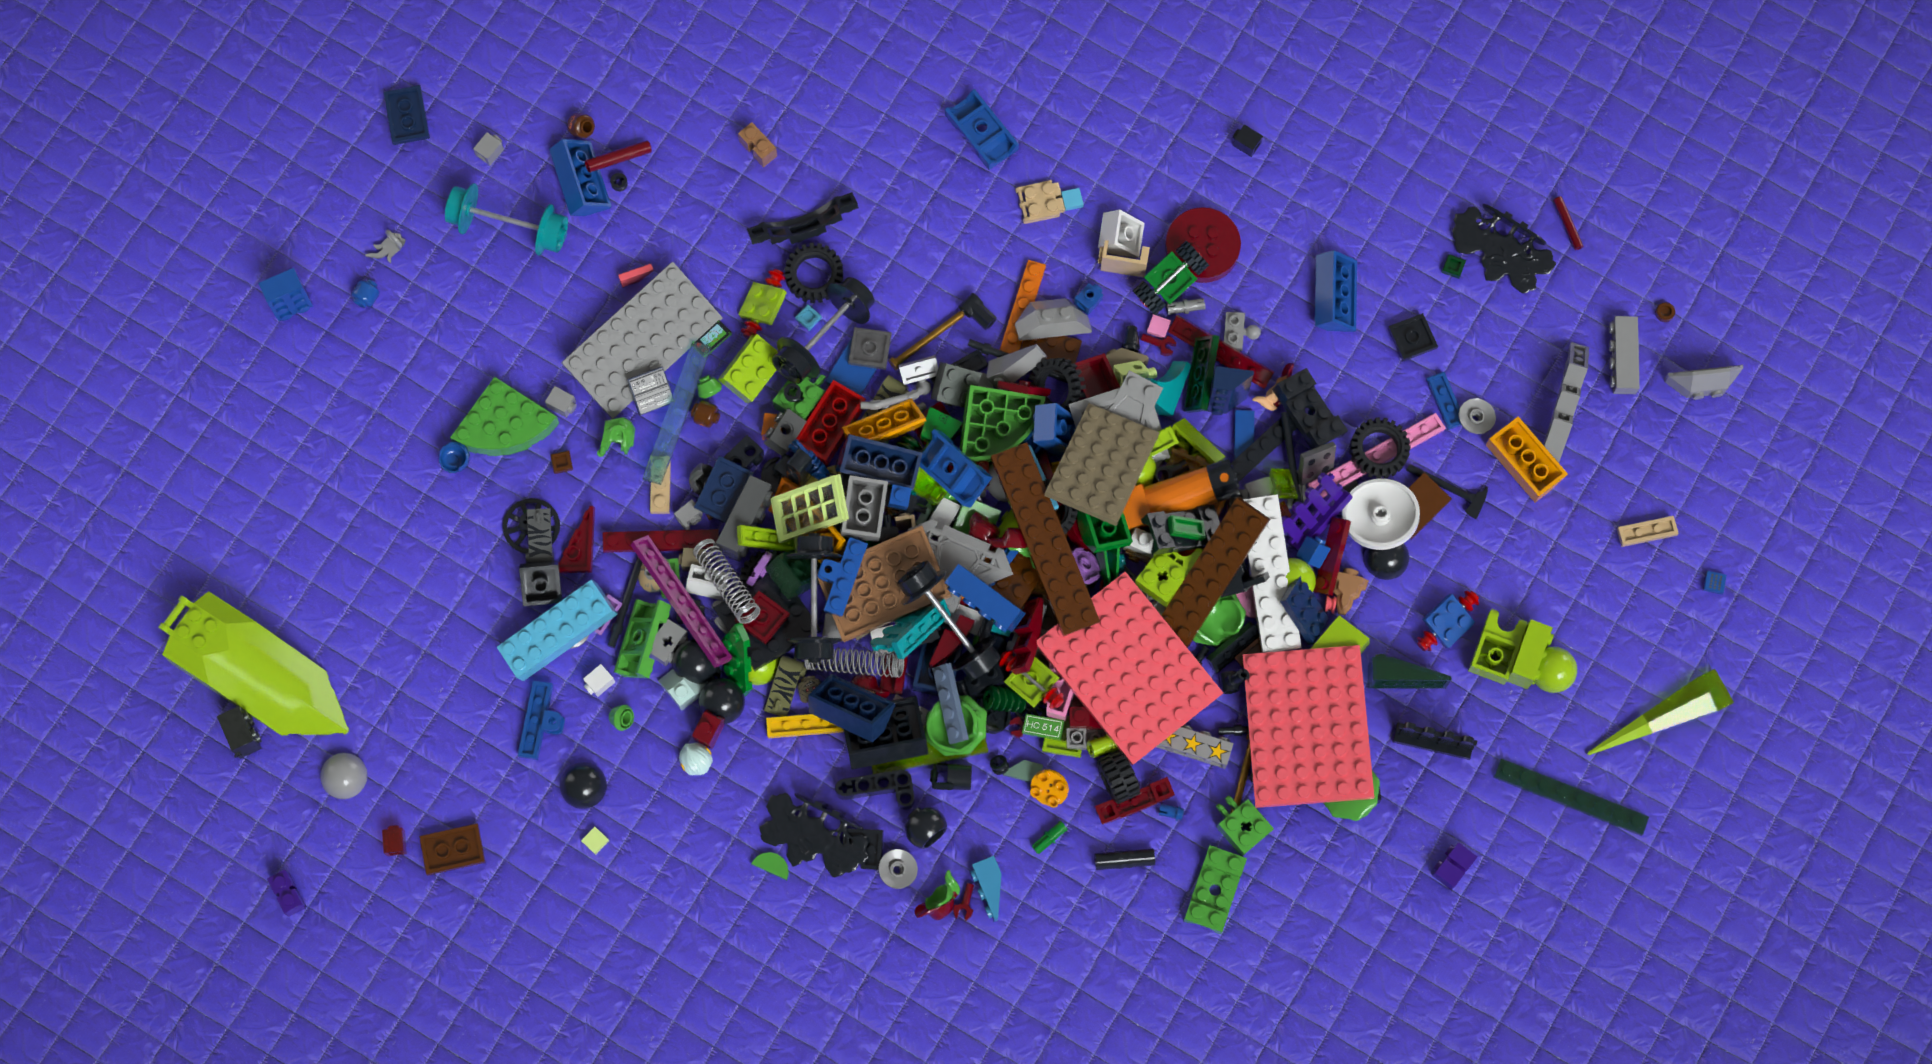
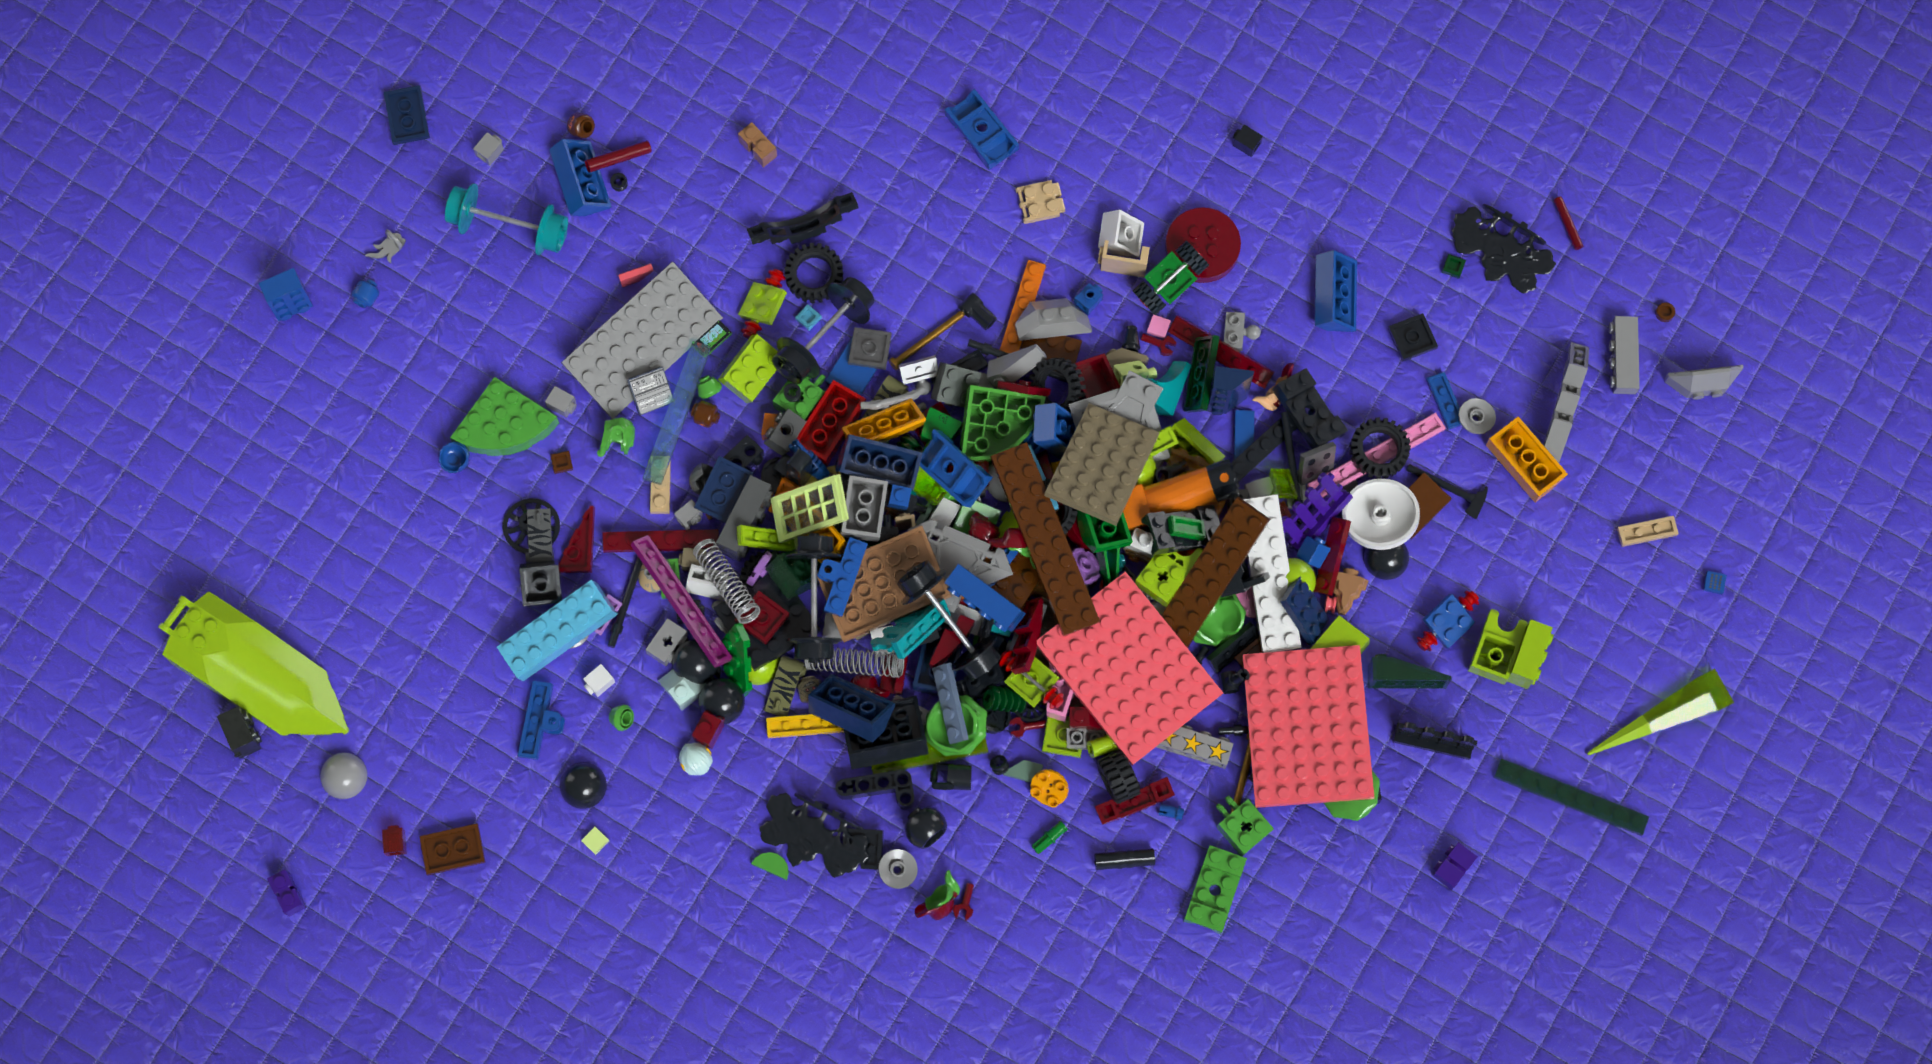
bright green piece [614,599,671,678] -> none
dark azure slope [970,856,1001,922] -> none
bright green tile [1022,714,1065,741] -> none
medium azure tile [1061,188,1084,211] -> none
light grey pin [1166,298,1205,315] -> none
lime piece [1534,647,1578,693] -> none

